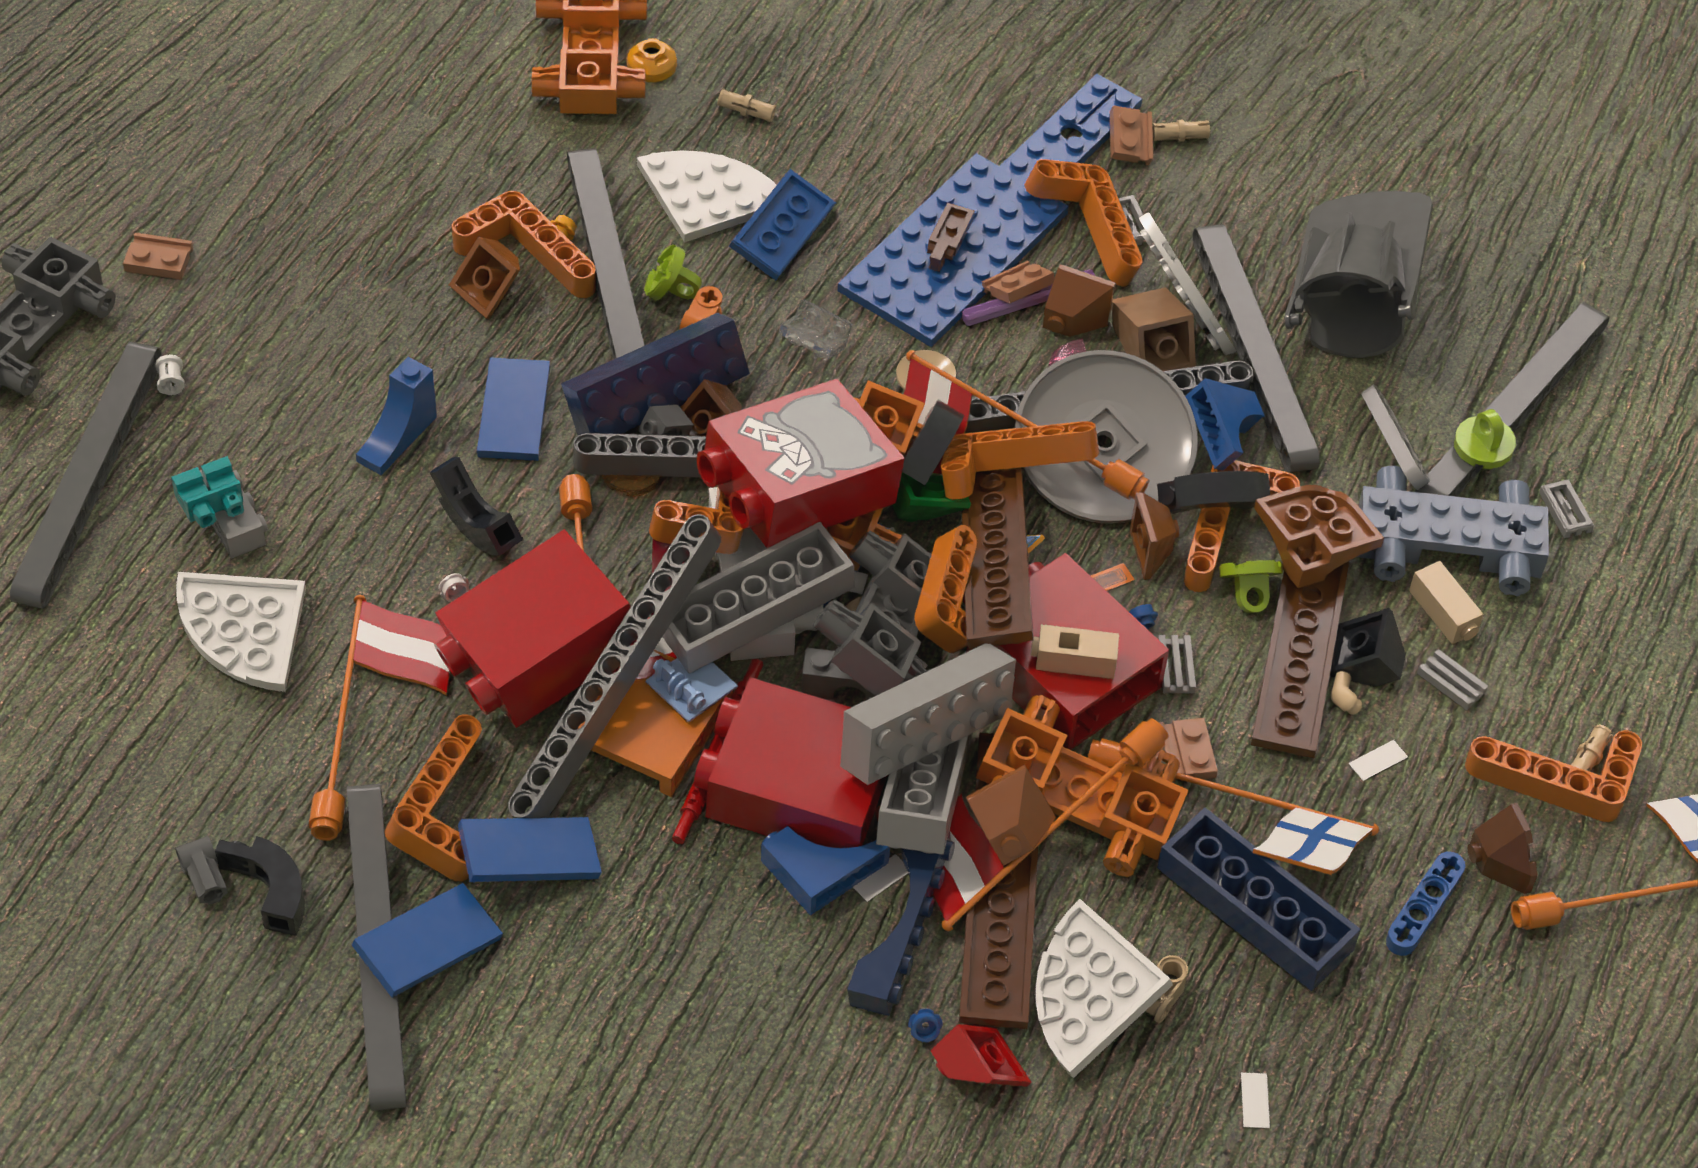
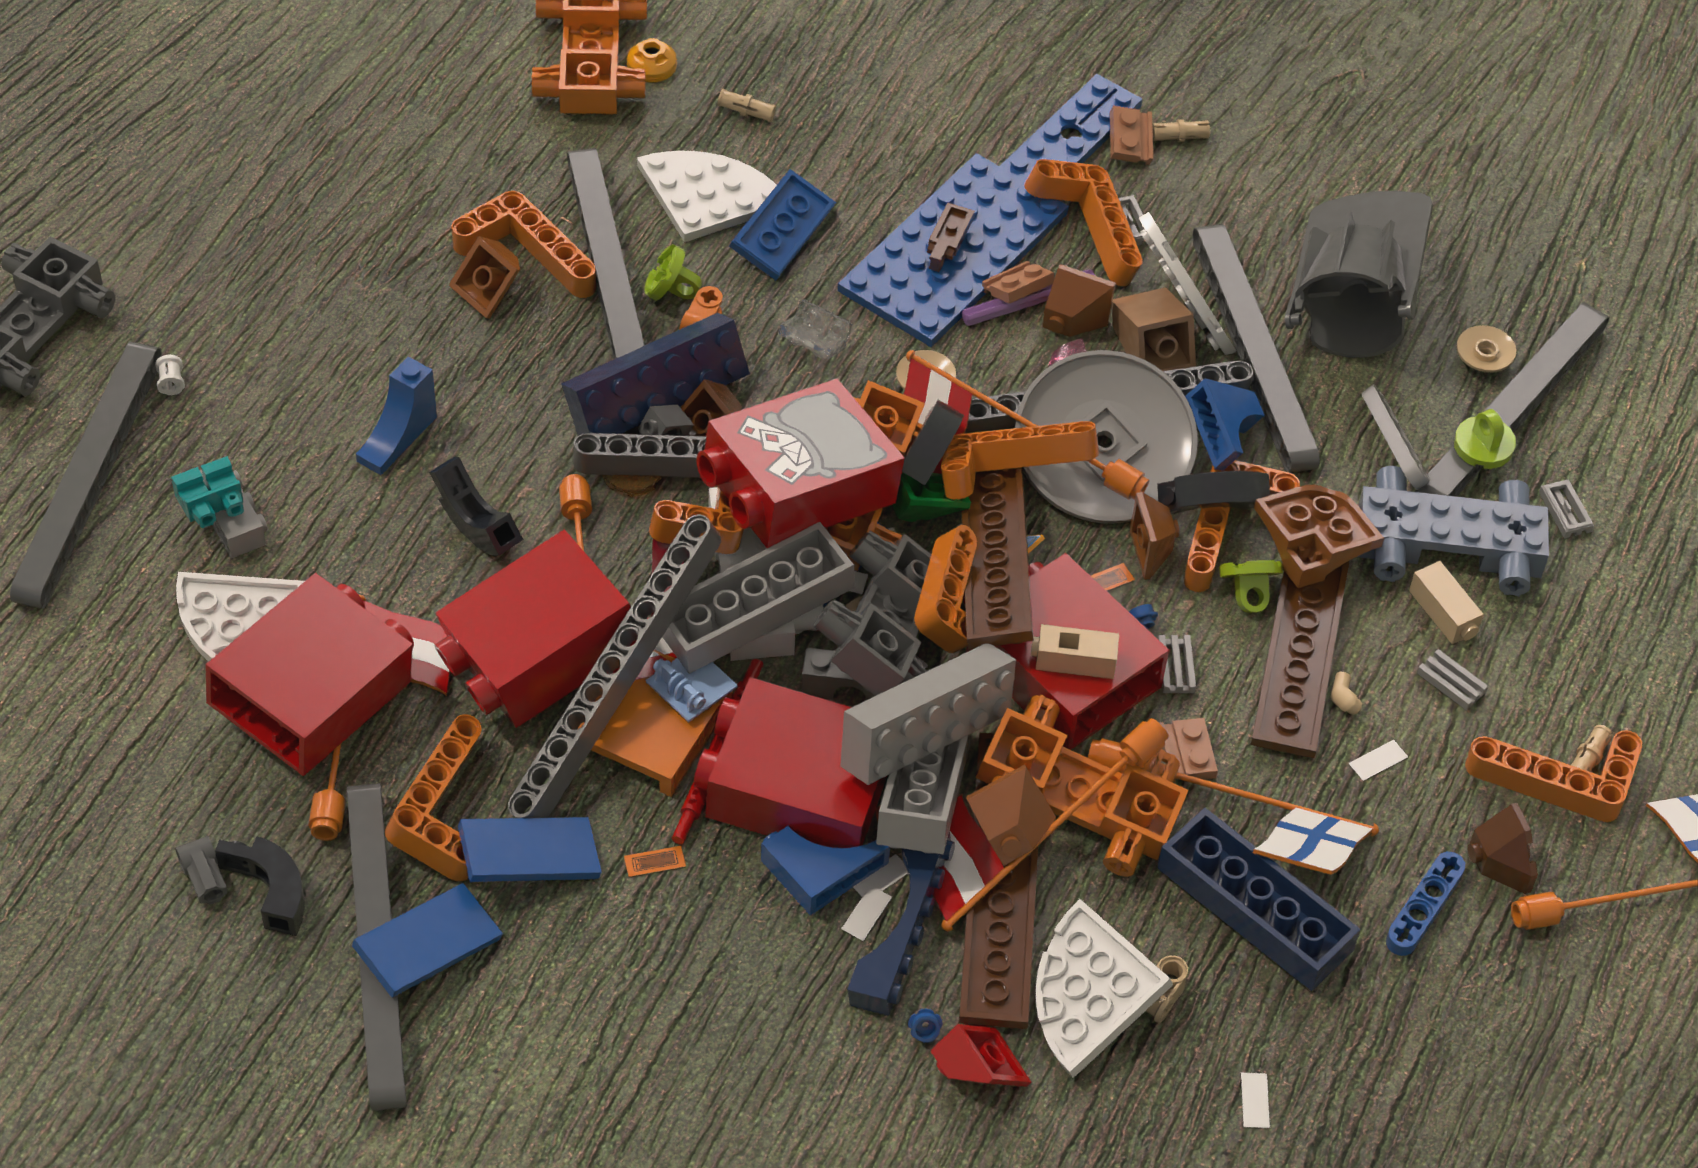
nougat plate [123,233,193,280] -> none
white plate [439,573,469,603] -> none
tile [477,358,550,461] -> none
light orange plate [551,215,577,241] -> none
black slope [1330,608,1406,687] -> none
none -> brick [206,573,414,776]
none -> sticker [624,846,686,877]
none -> white sticker [842,885,892,941]
none -> tan dish [1457,325,1516,372]

